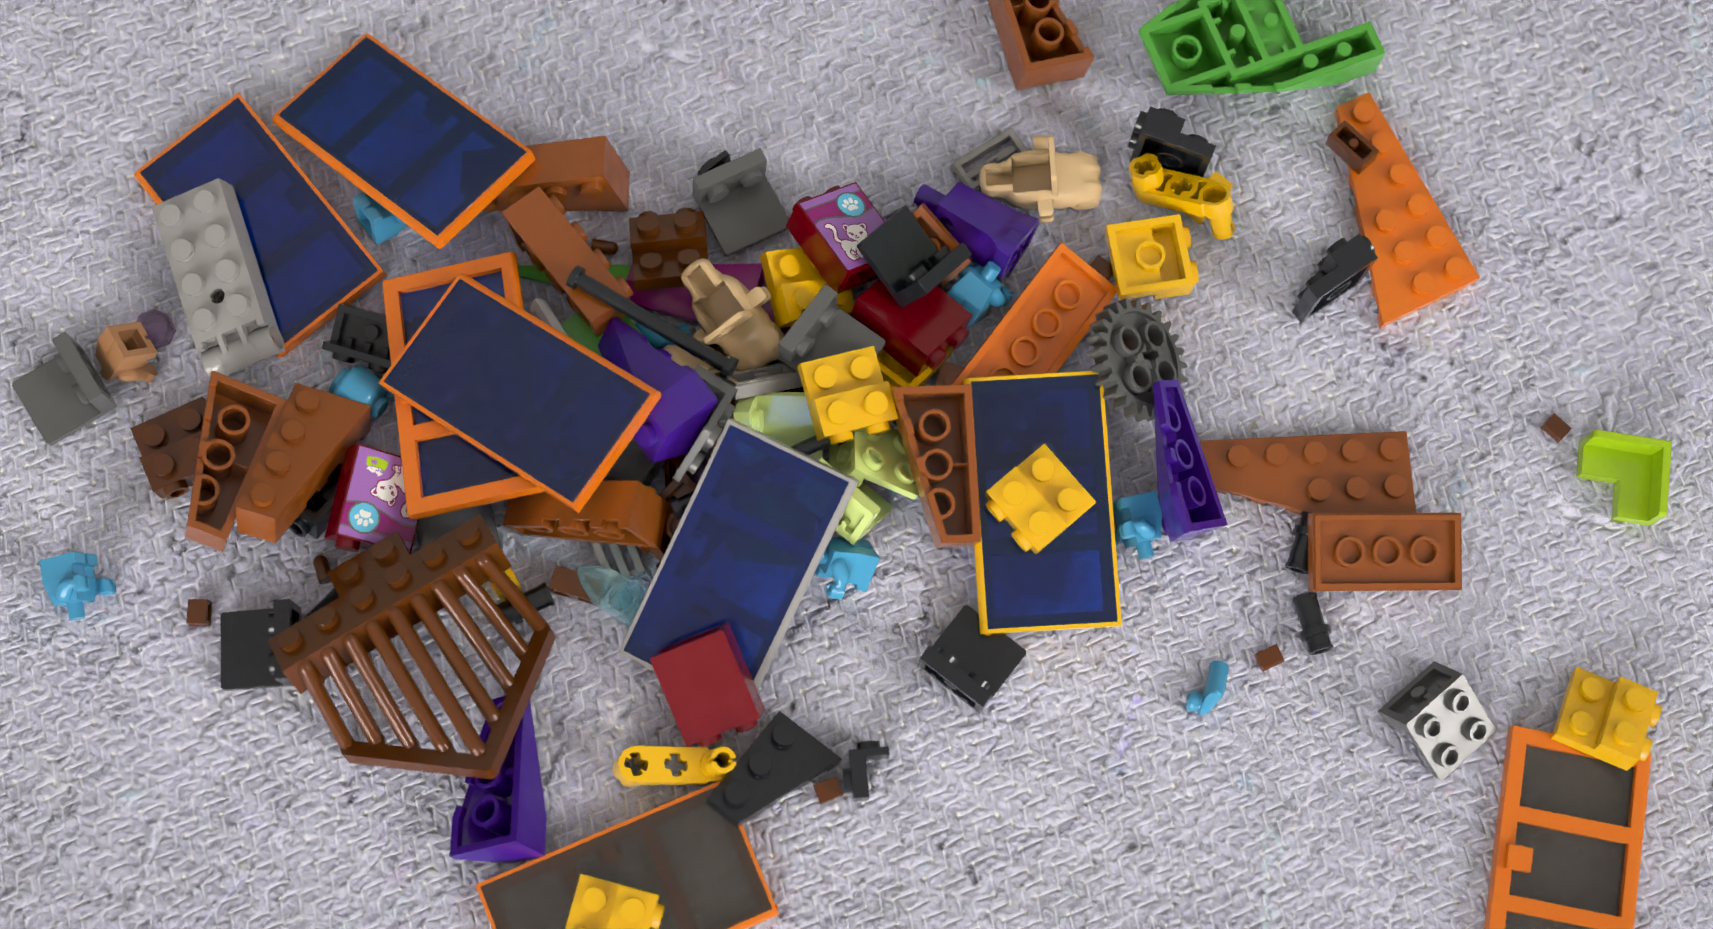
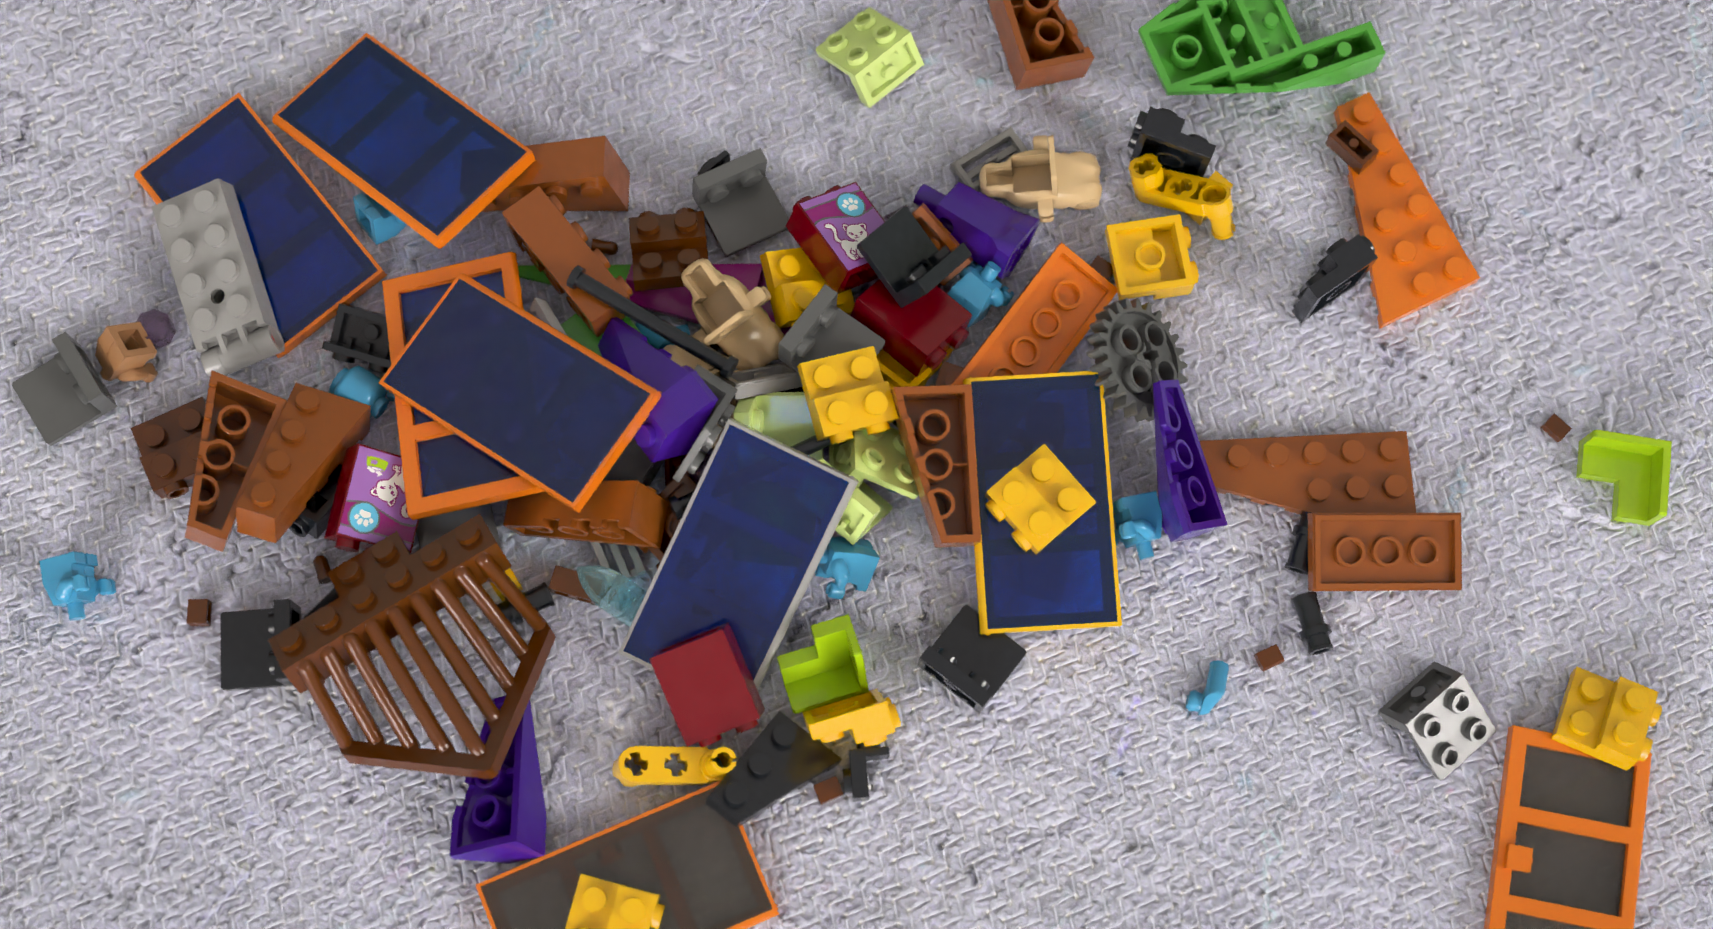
none -> lime panel [777,614,869,714]
none -> yellow plate [802,688,901,746]
none -> yellowish green bracket [815,7,924,108]

